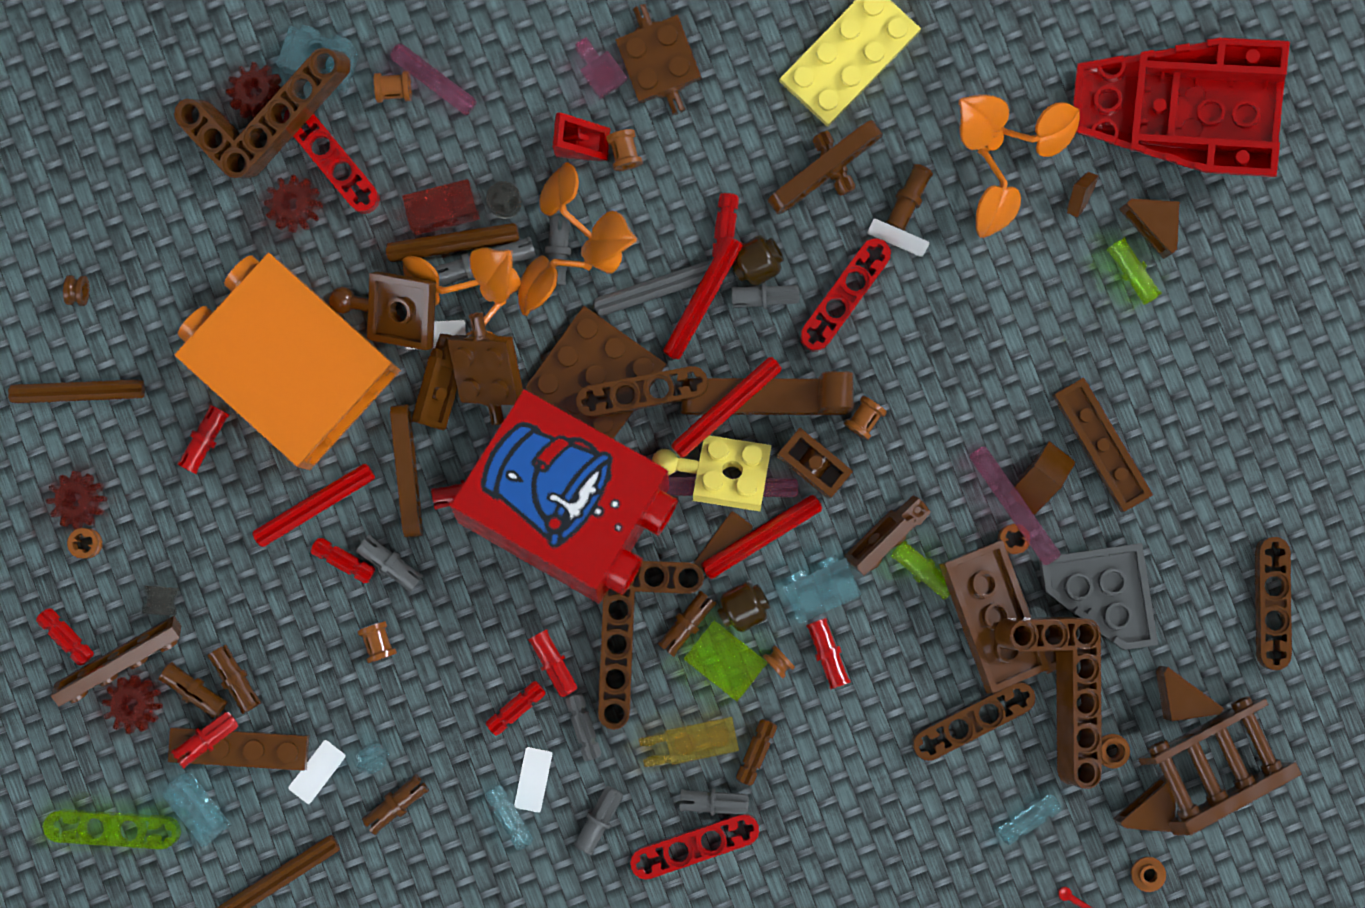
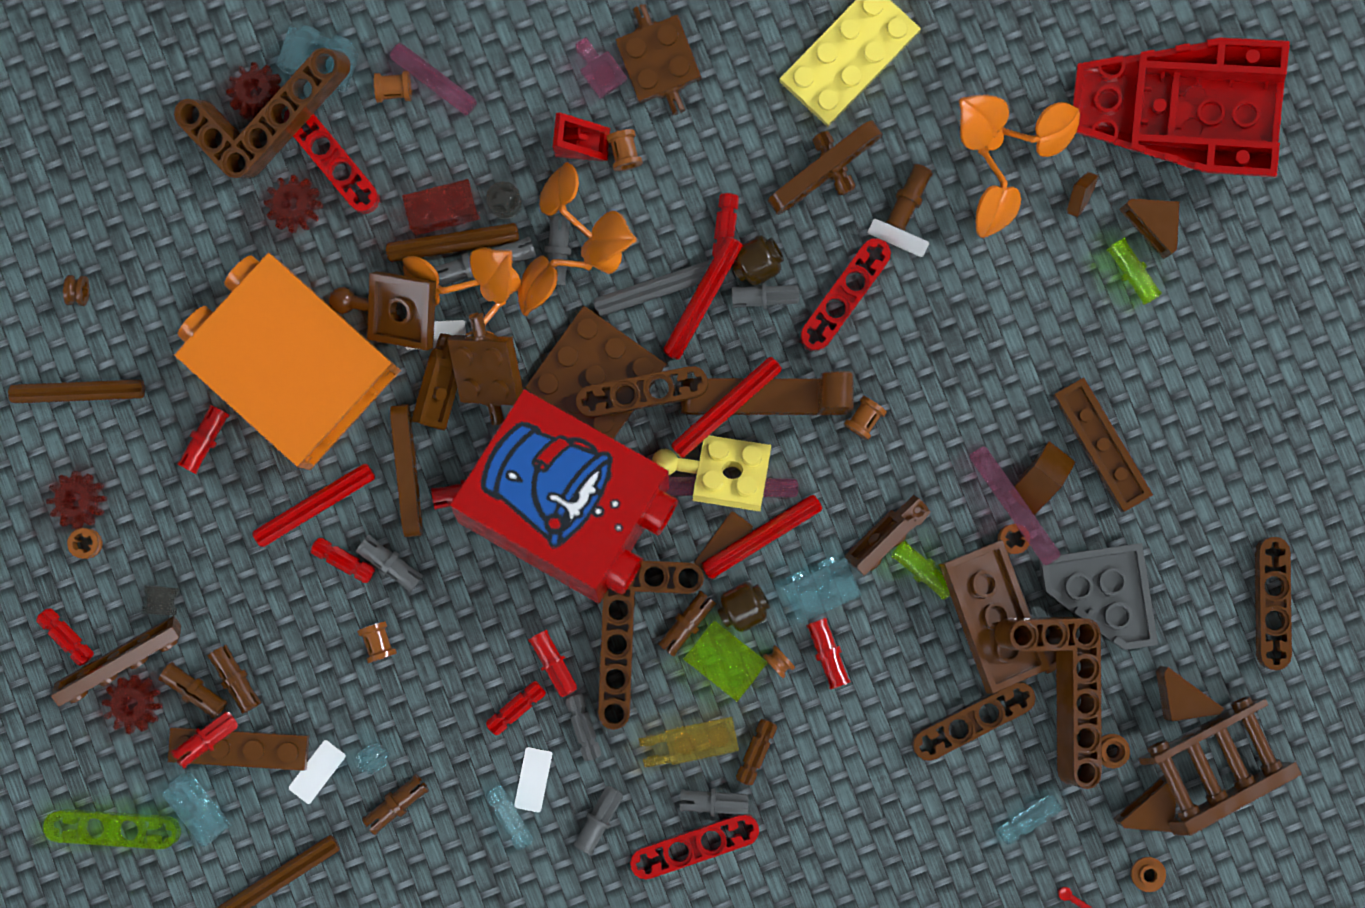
reddish brown brick [776,428,853,499] -> none

